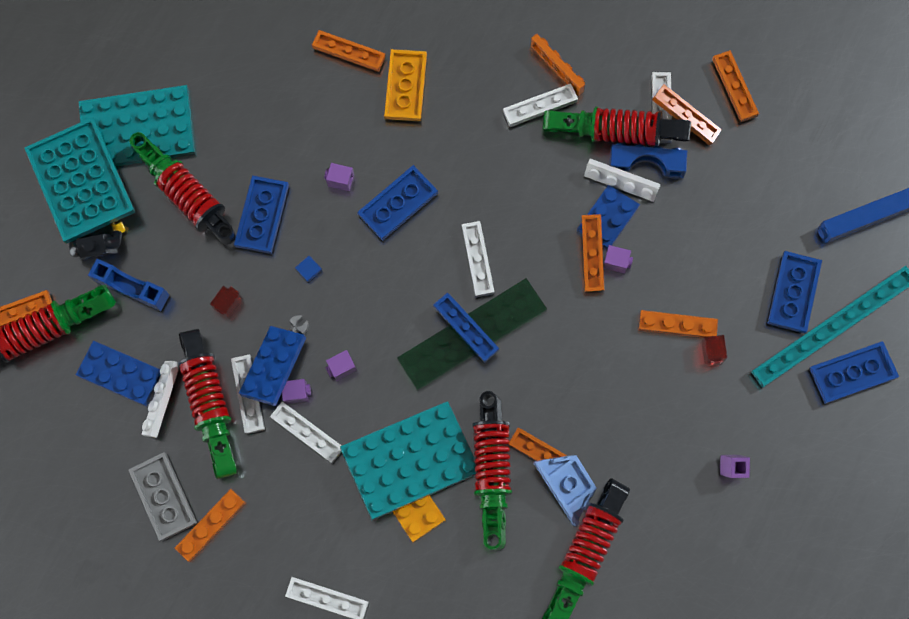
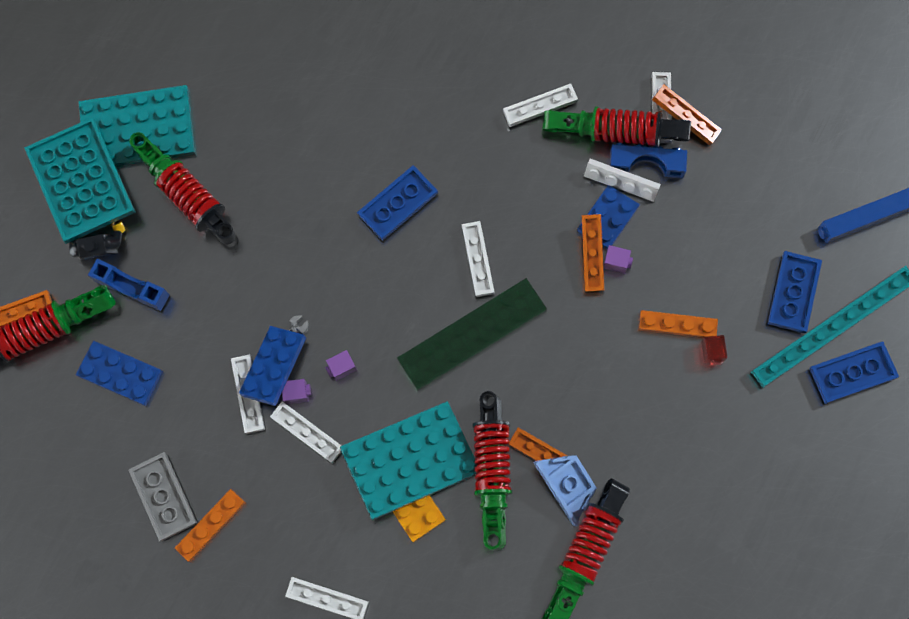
white plate [141,361,179,438] -> none
piece [178,329,237,479] -> none
clear red brick [210,286,242,319] -> none
blue plate [234,175,289,254] -> none
blue tile [295,256,322,283] -> none
orange plate [312,30,386,72] -> none
medium lavender brick [324,163,354,191] -> none
light orange plate [384,49,427,122] -> none
blue plate [433,293,499,363] -> none
orange plate [531,34,585,96] -> none
orange plate [712,50,759,122] -> none
medium lavender brick [720,455,750,478] -> none

